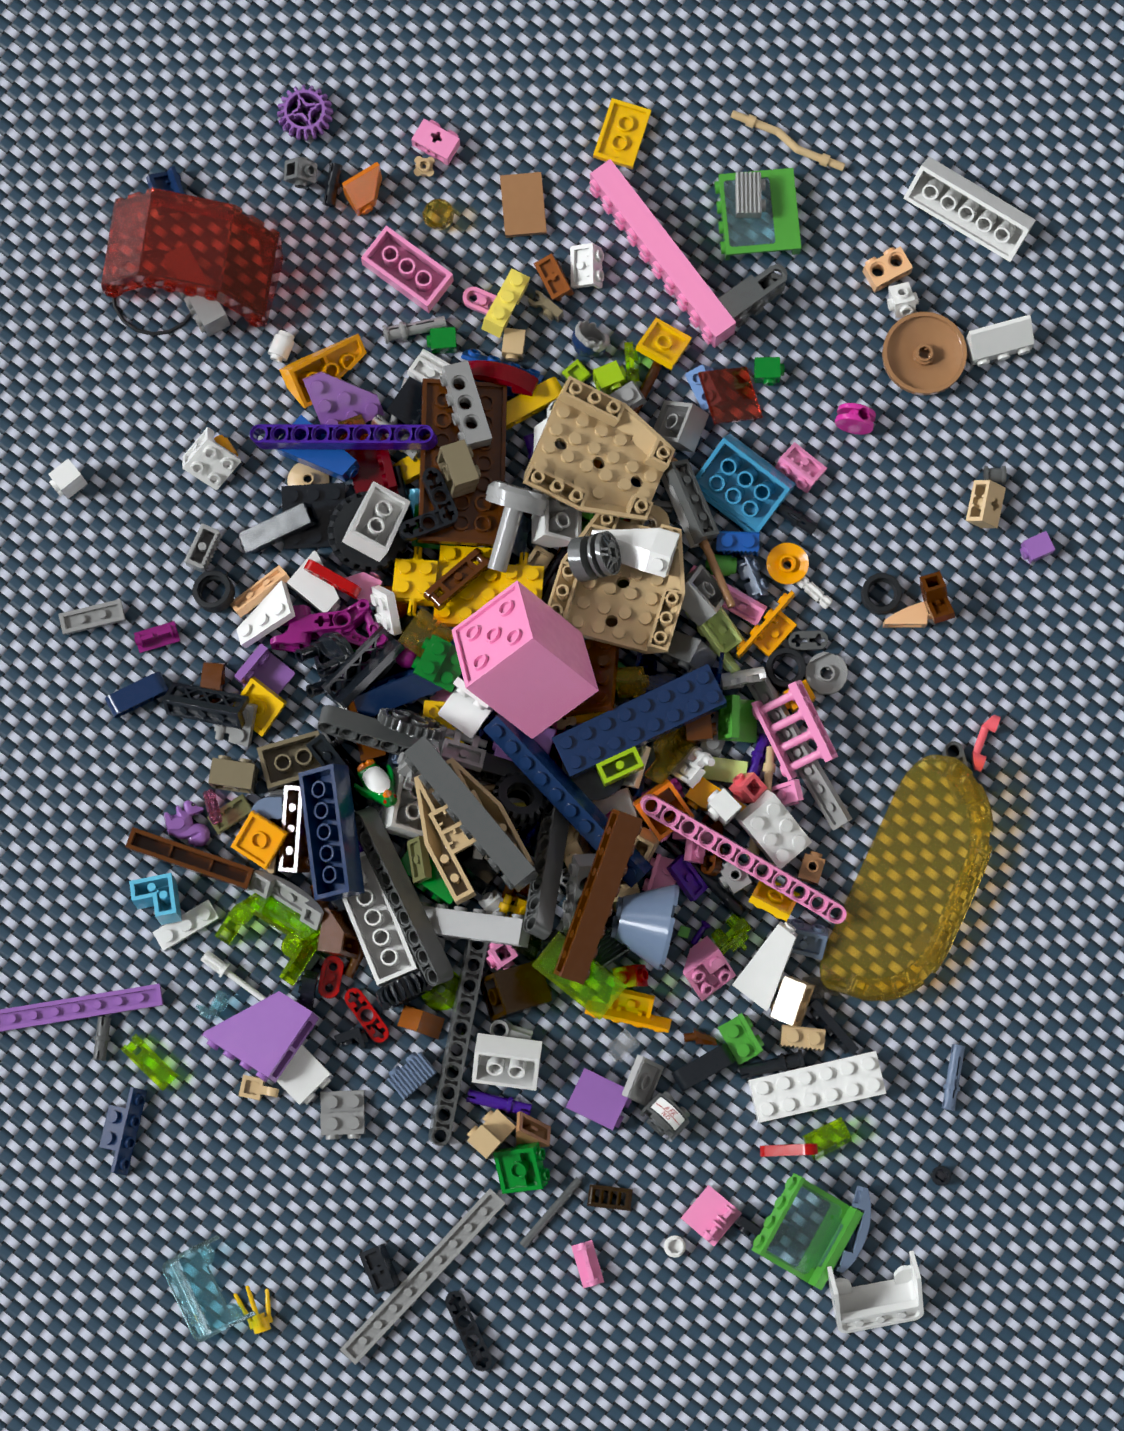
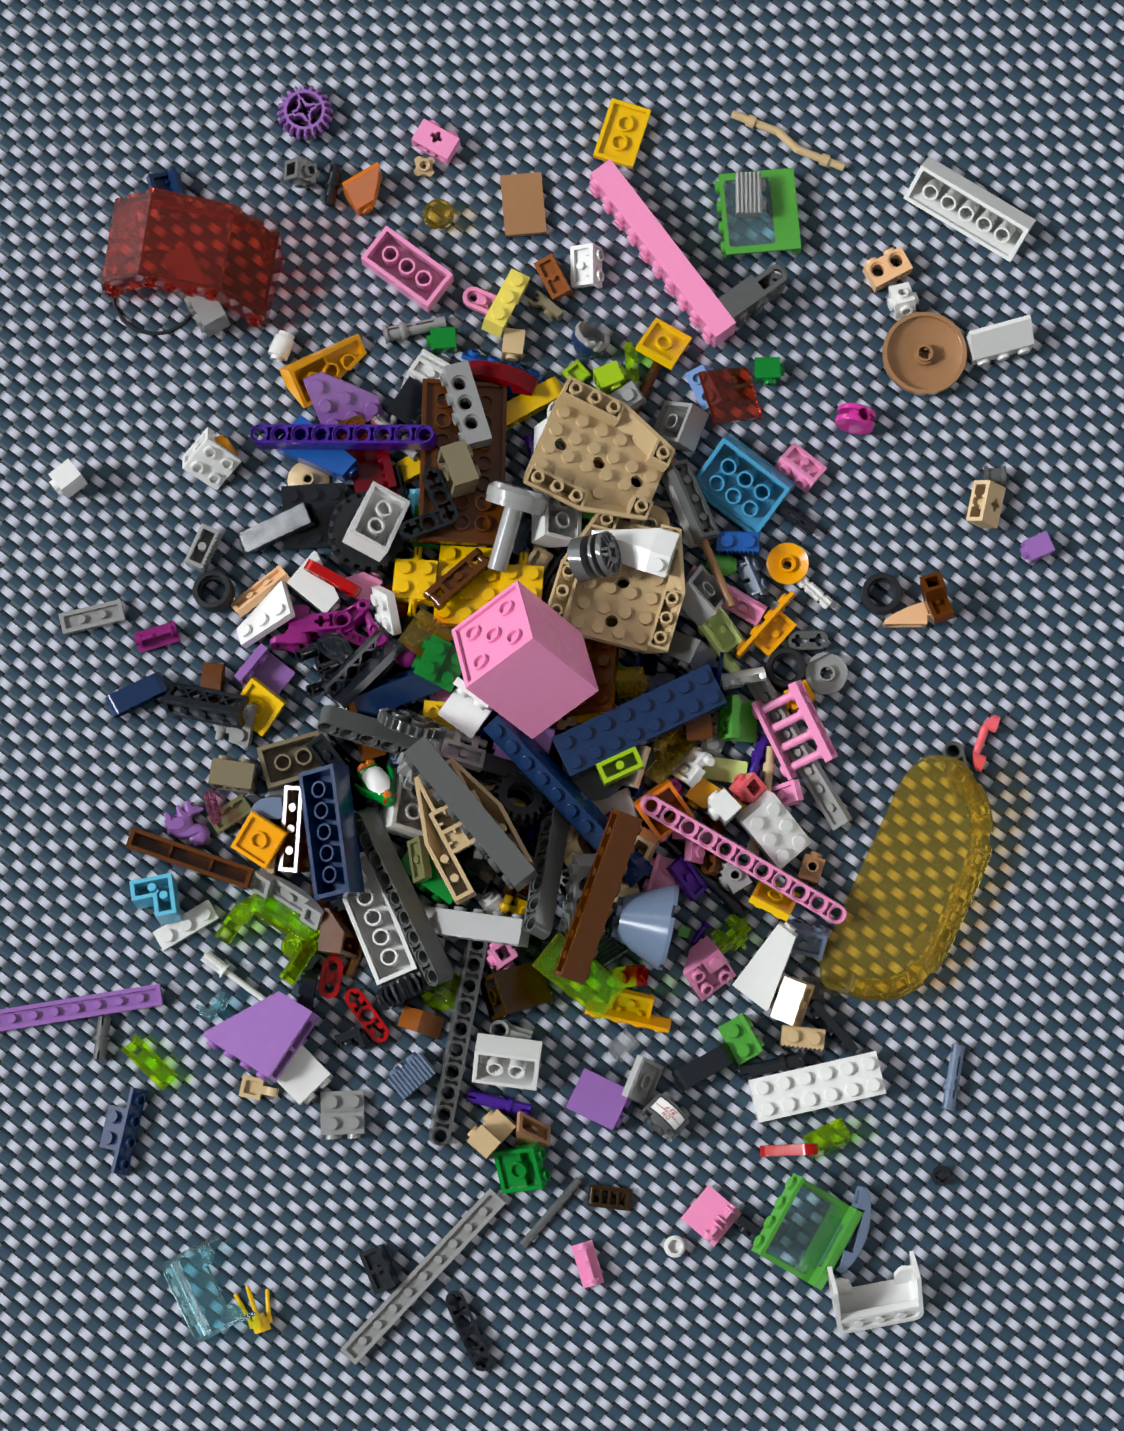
reddish brown bar [683,1028,718,1046] -> none

